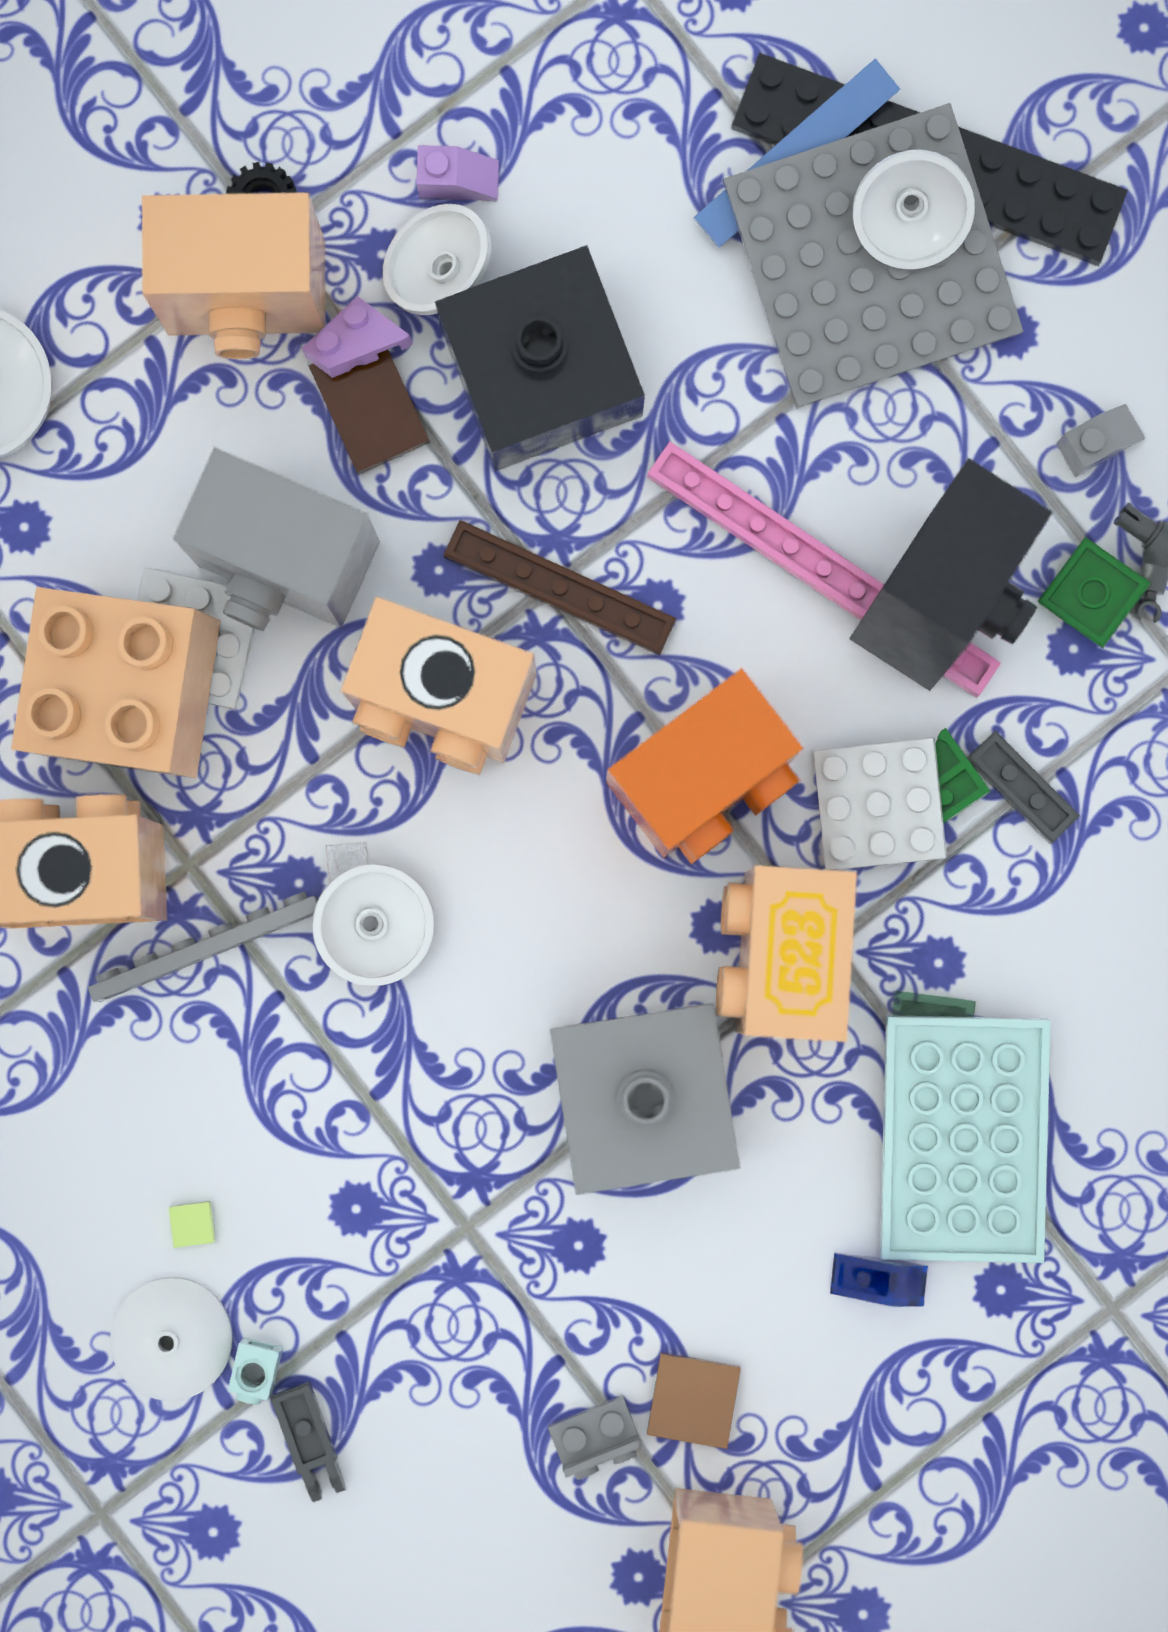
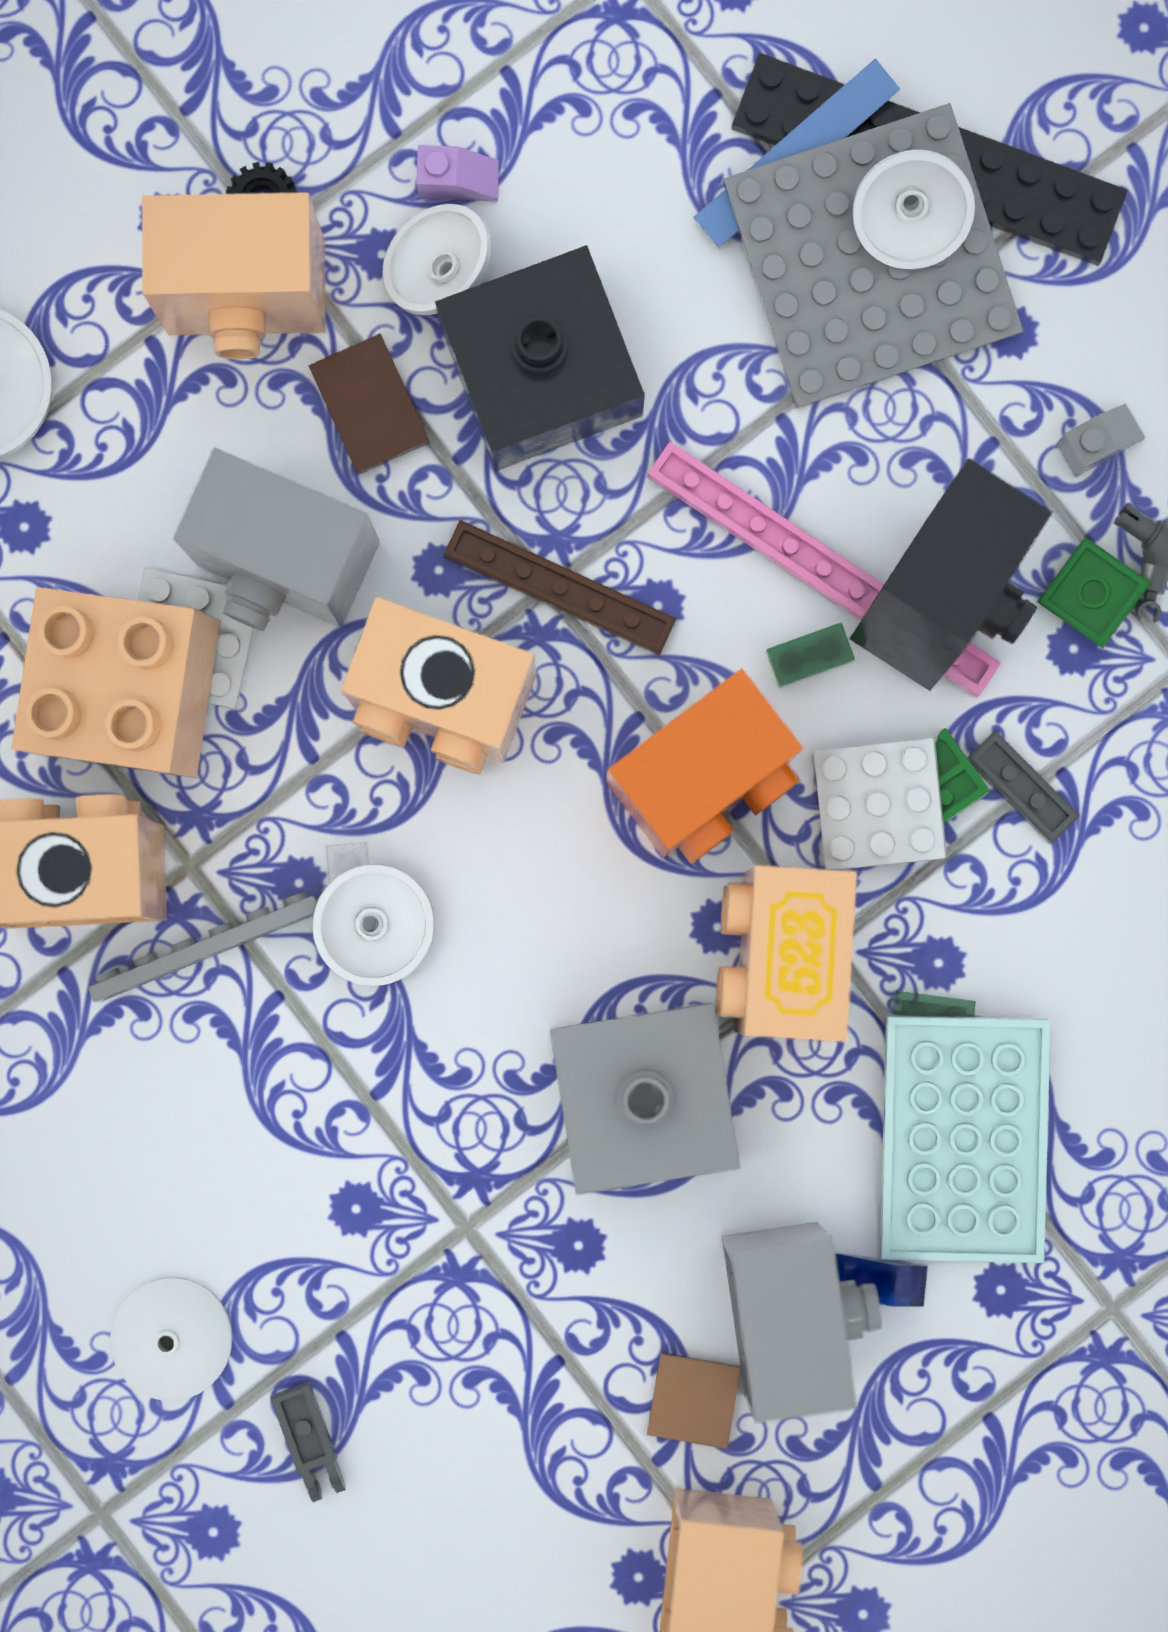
yellowish green tile [169,1201,216,1248] -> none
light aqua brick [228,1338,283,1404] -> none
lavender wing [302,296,413,378] -> none
light grey bracket [548,1395,642,1480] -> none
none -> light grey brick [722,1222,882,1423]
none -> clear green plate [766,622,855,688]

